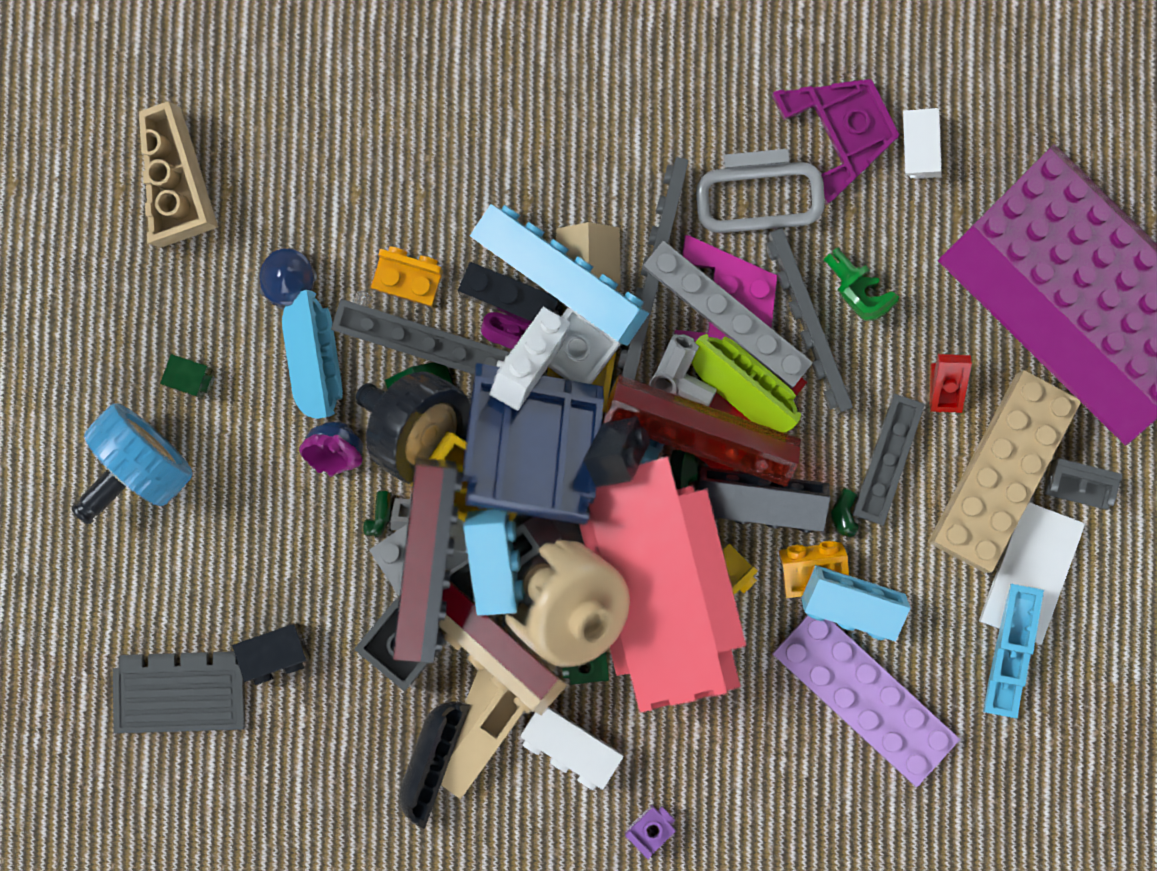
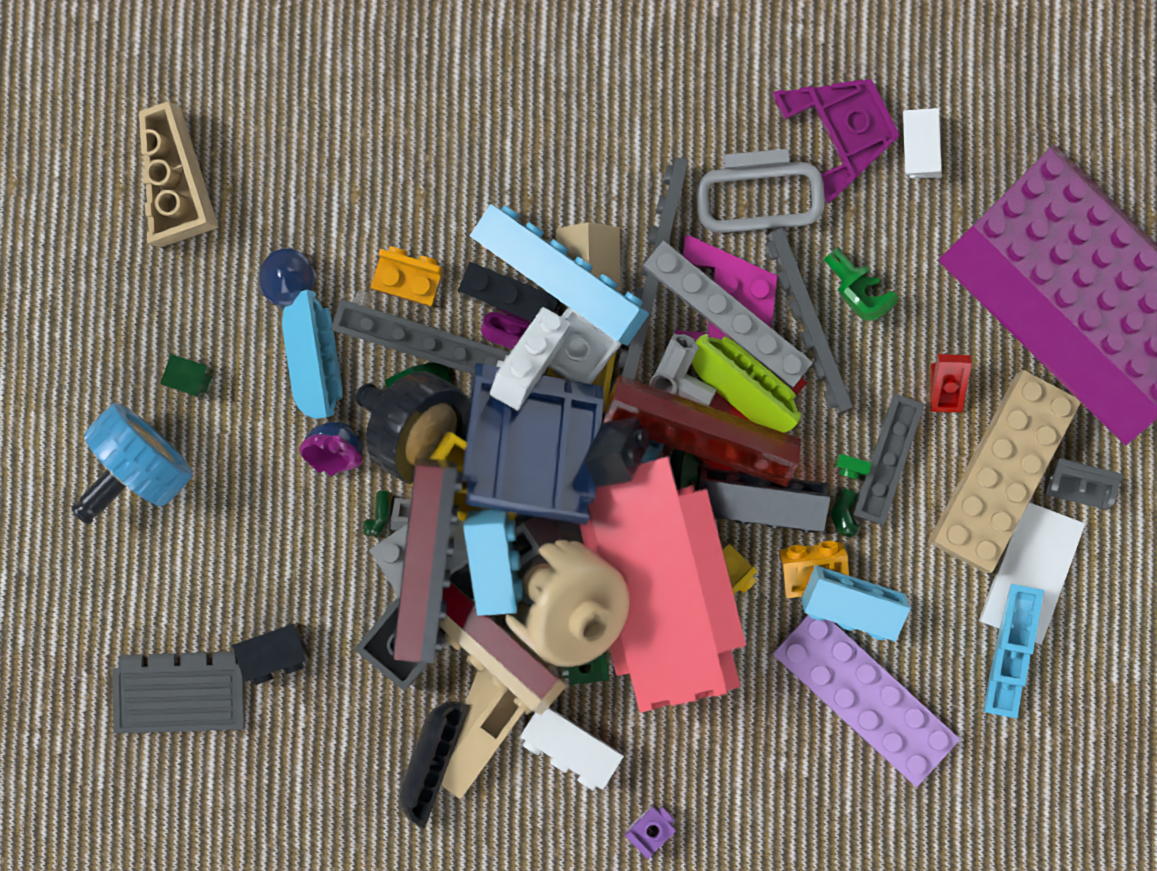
none -> green plate [833,454,872,481]

